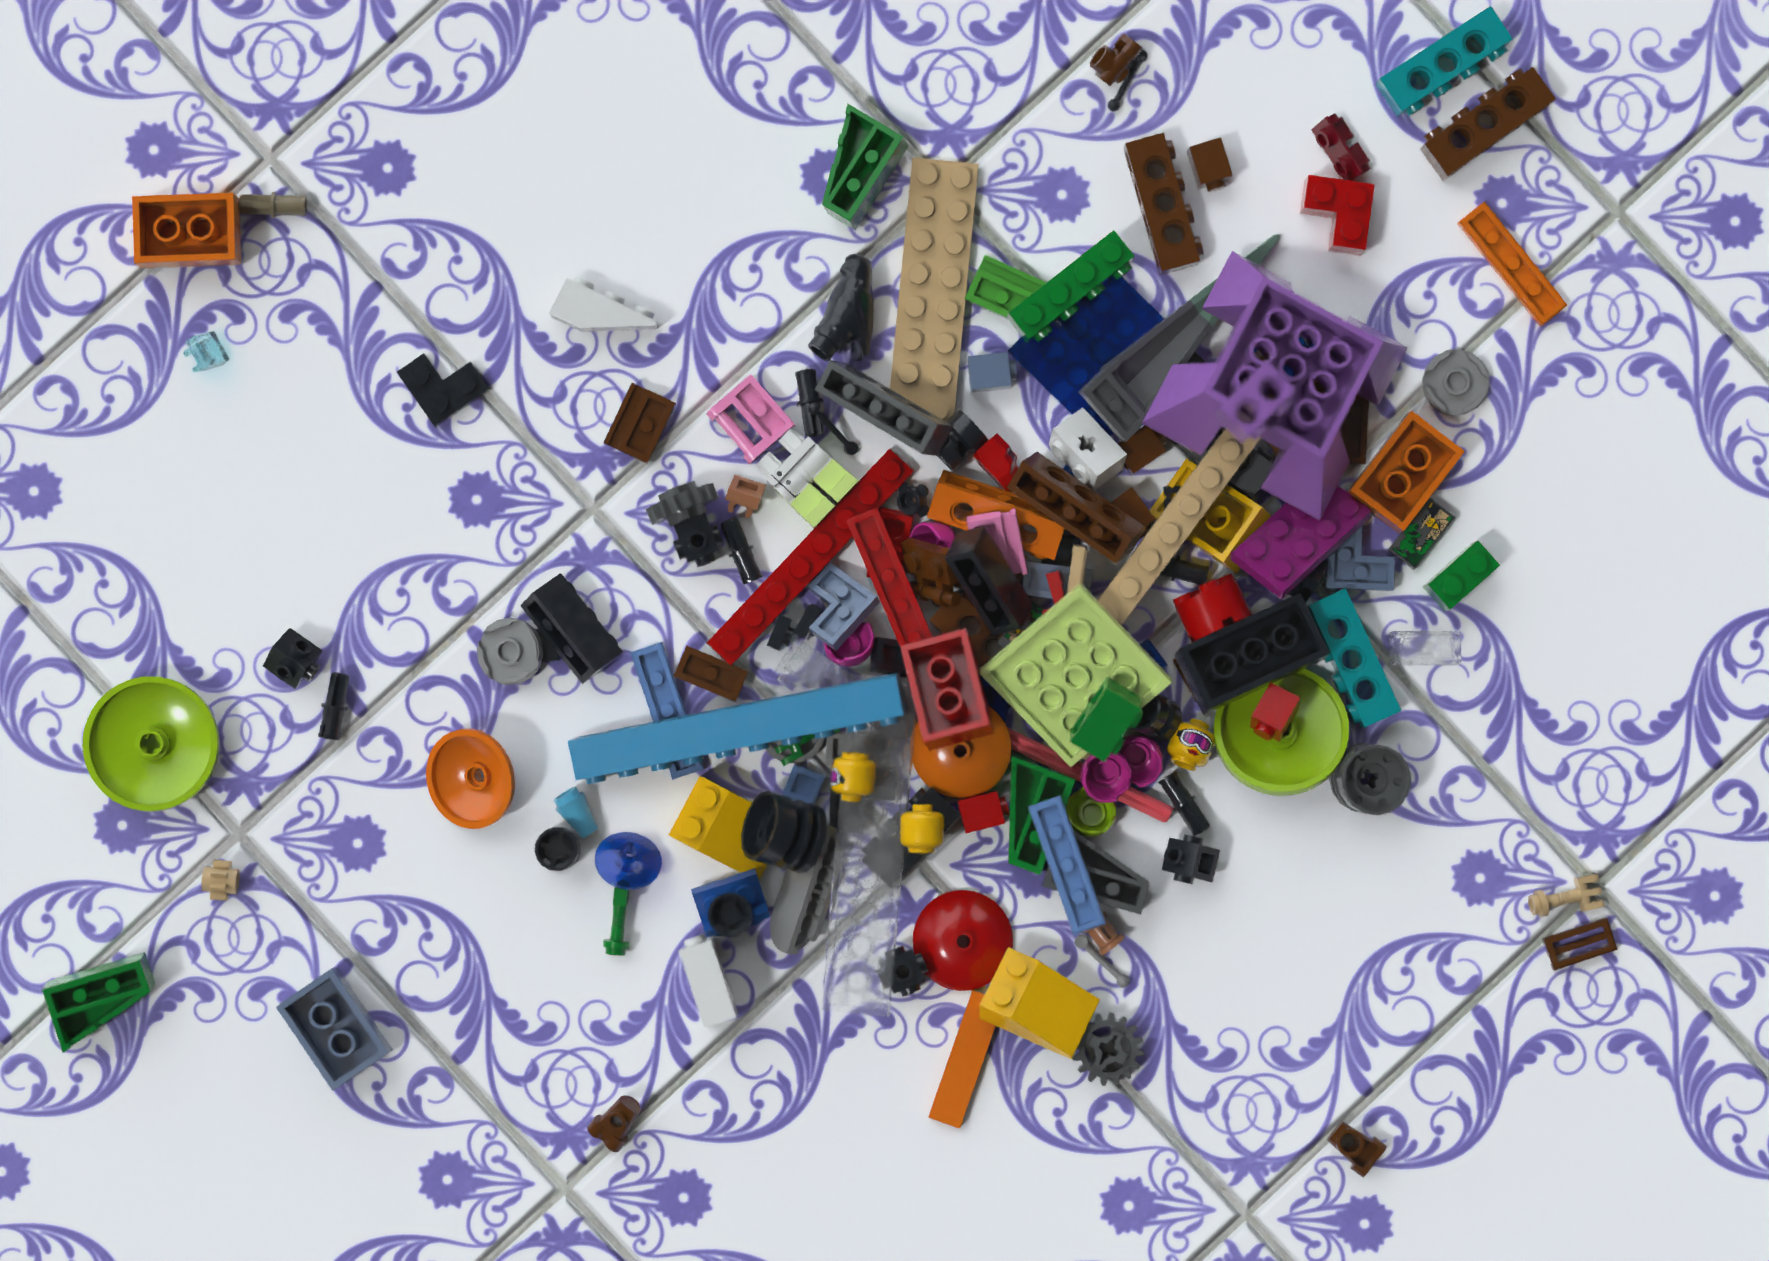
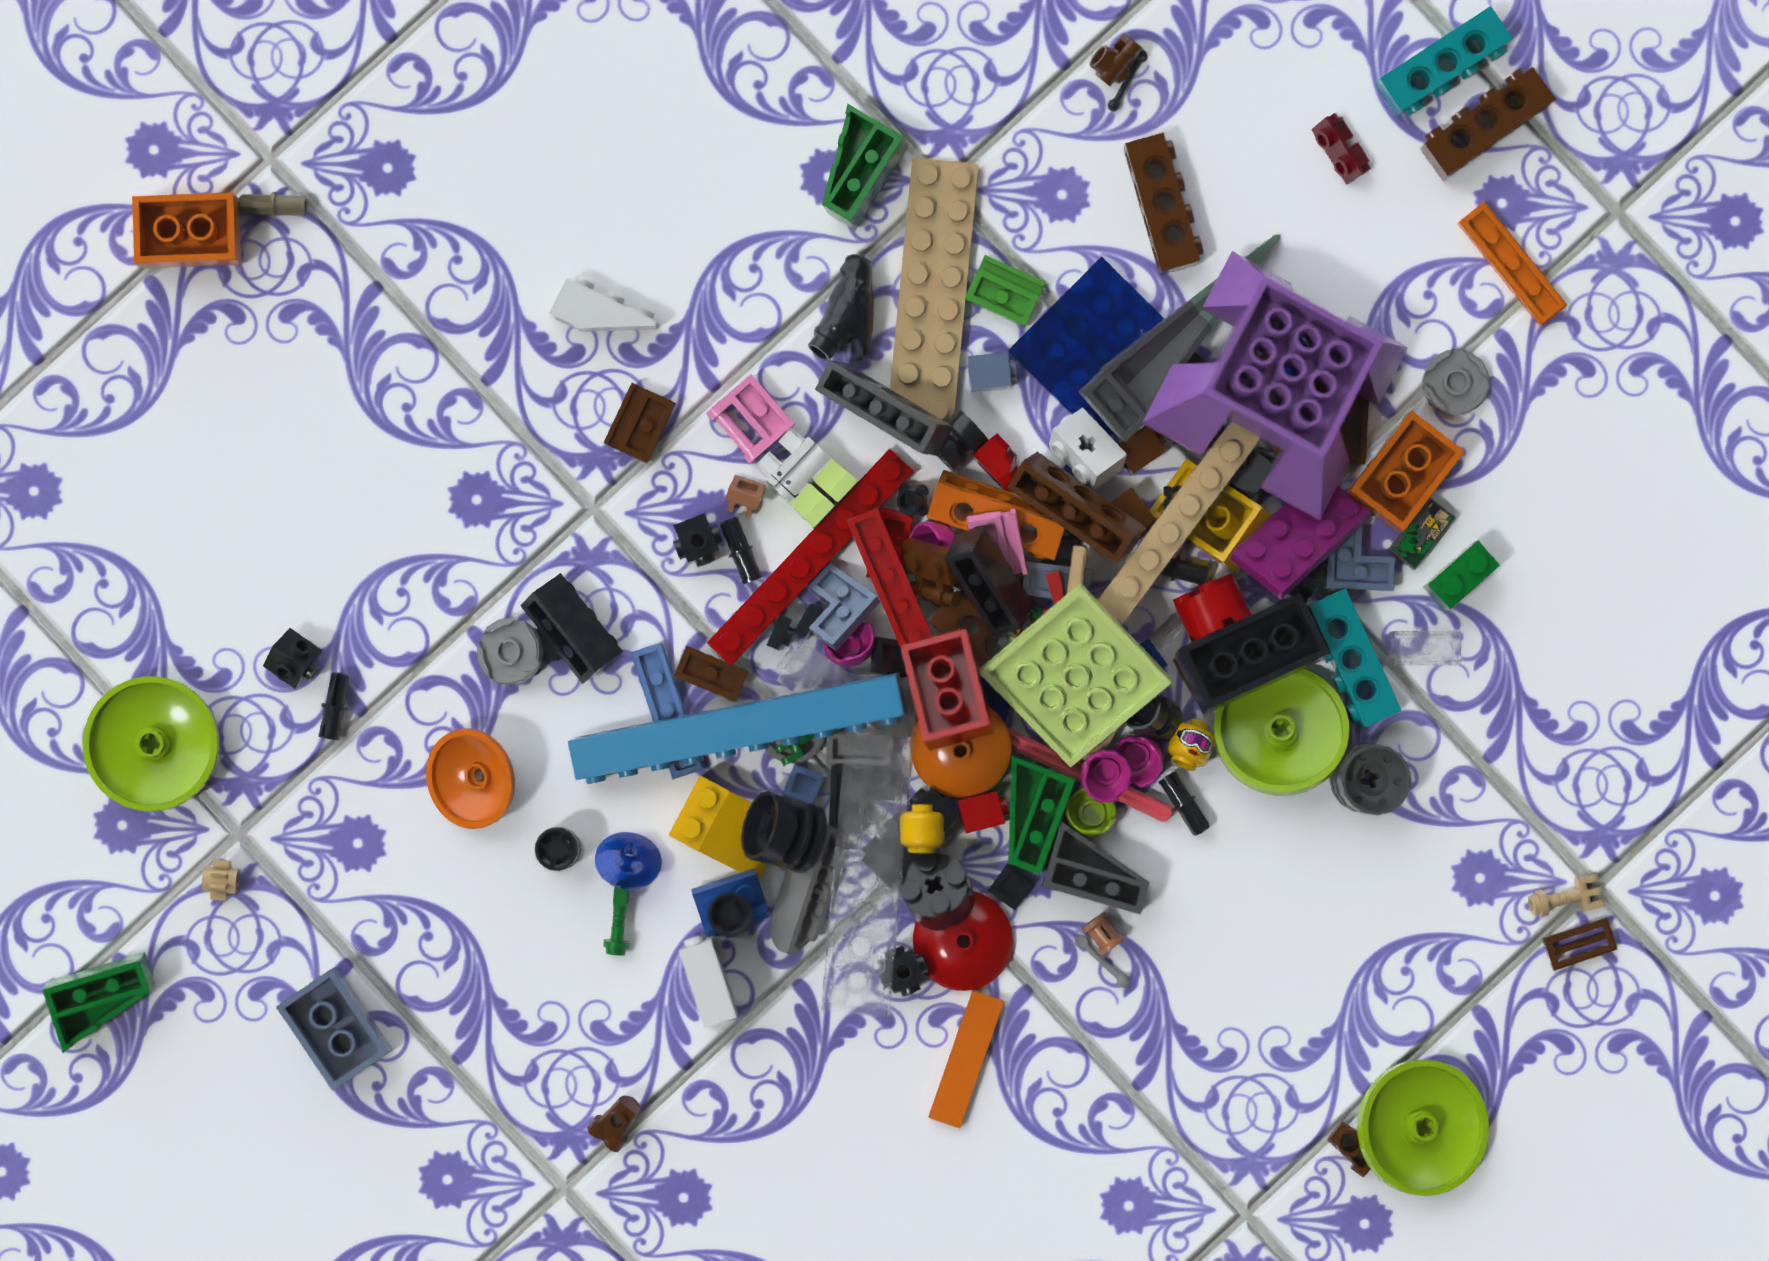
clear light blue tile [183,331,230,372] -> none
black plate [397,353,490,428] -> none
medium azure cone [553,786,598,838] -> none
dark grey gear [646,481,719,527] -> none
black axle [794,369,824,437] -> none
black hinge [808,402,858,455] -> none
yellow head [830,752,876,802] -> none
yellow slope [980,947,1100,1060] -> none
green brick [1007,230,1135,344] -> none
medium blue tile [1028,795,1106,935] -> none
green brick [1070,677,1143,763] -> none
dark grey gear [1072,1012,1144,1086] -> none
black brick [1161,834,1220,885] -> none
reddish brown brick [1187,137,1233,192] -> none
medium lavender brick [1213,360,1296,444] -> none
red brick [1250,682,1300,742] -> none
red brick [1299,175,1375,256] -> none
none -> black brick [900,853,975,931]
none -> black tile [987,864,1034,911]
none -> lime dish [1357,1060,1489,1196]

